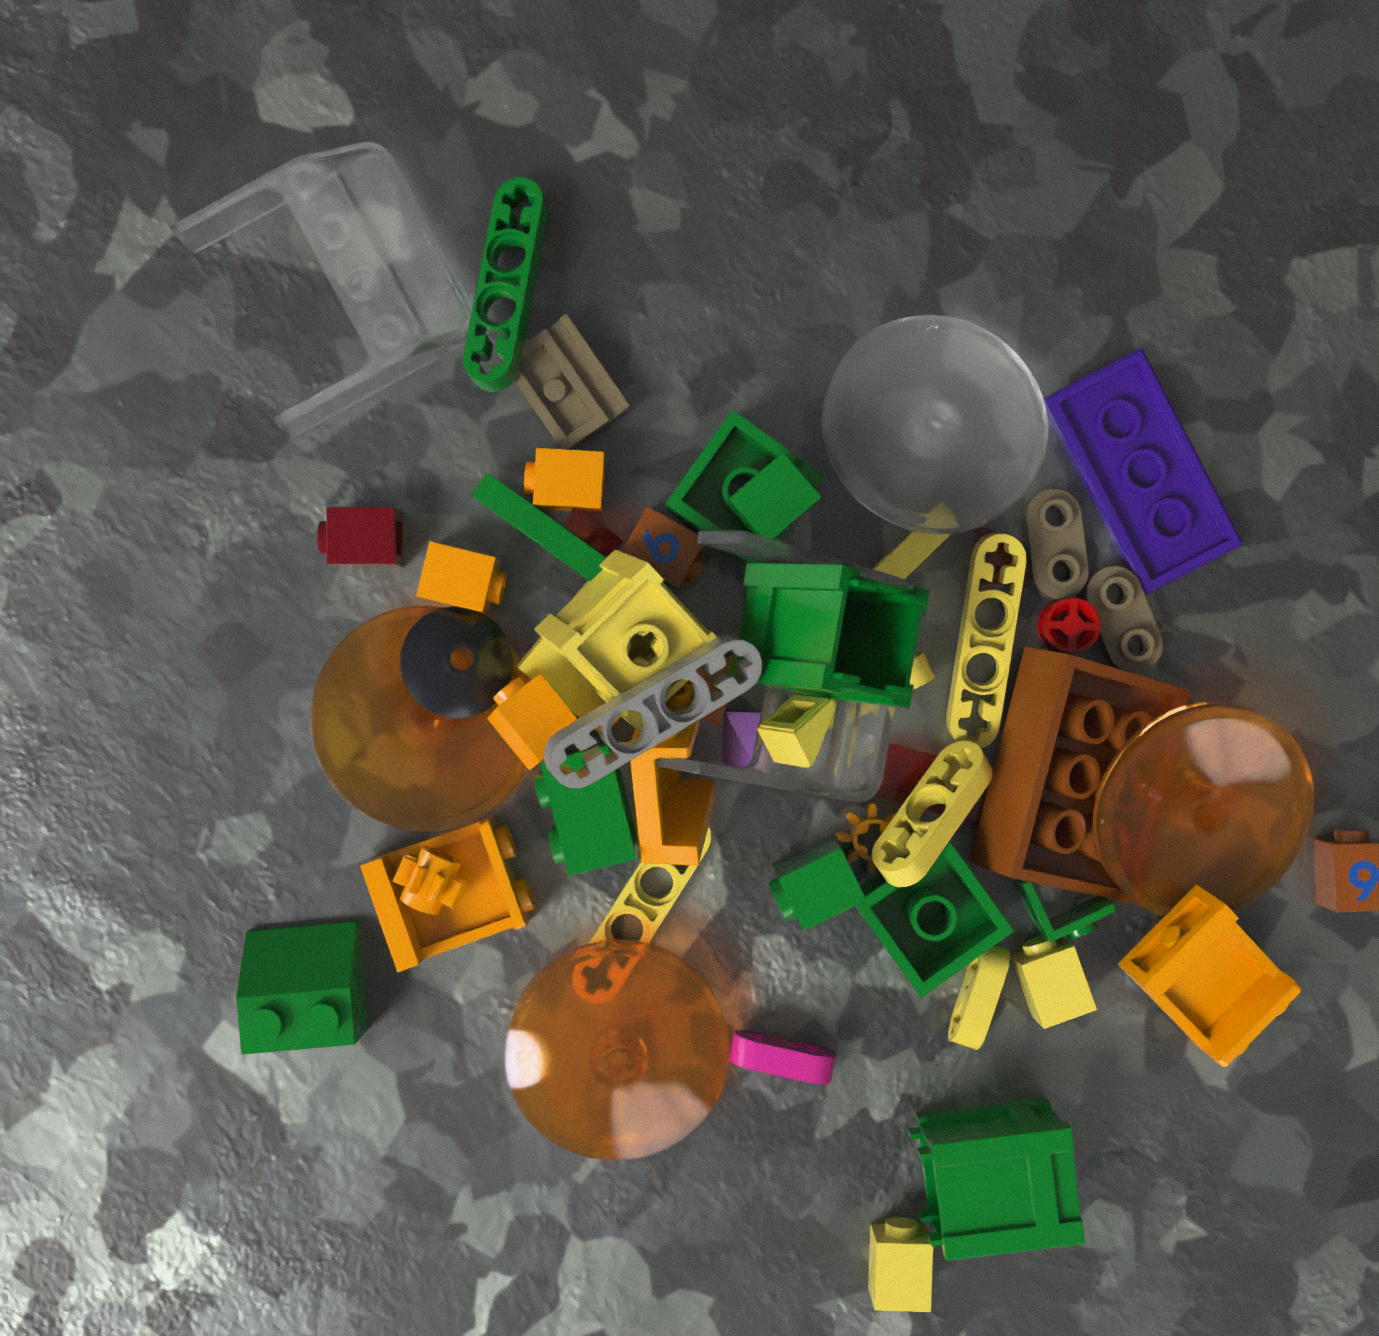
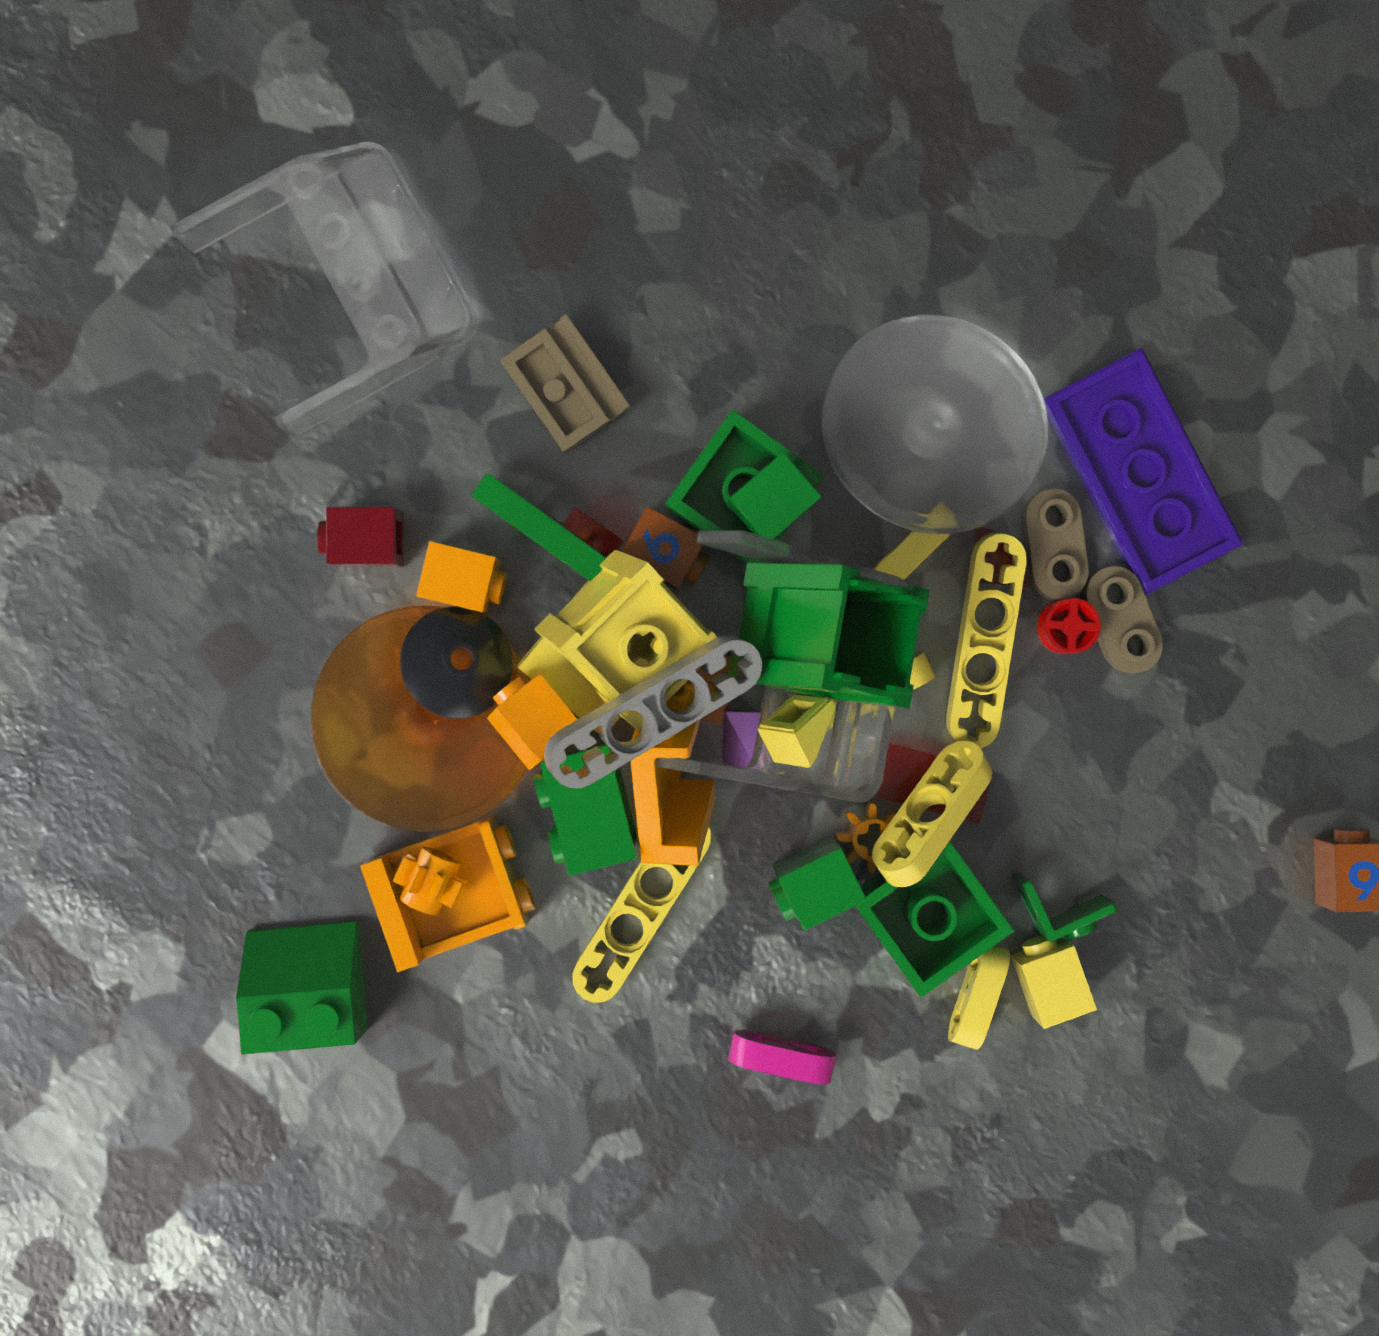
green beam [463,177,549,392] -> none
clear orange dish [505,939,729,1160] -> none
light orange brick [524,448,607,514] -> none
light yellow brick [868,1217,933,1312] -> none
green container [908,1097,1085,1261] -> none
dark orange slope [969,646,1191,904] -> none
clear orange dish [1093,701,1314,916] -> none
light orange panel [1118,884,1302,1067] -> none

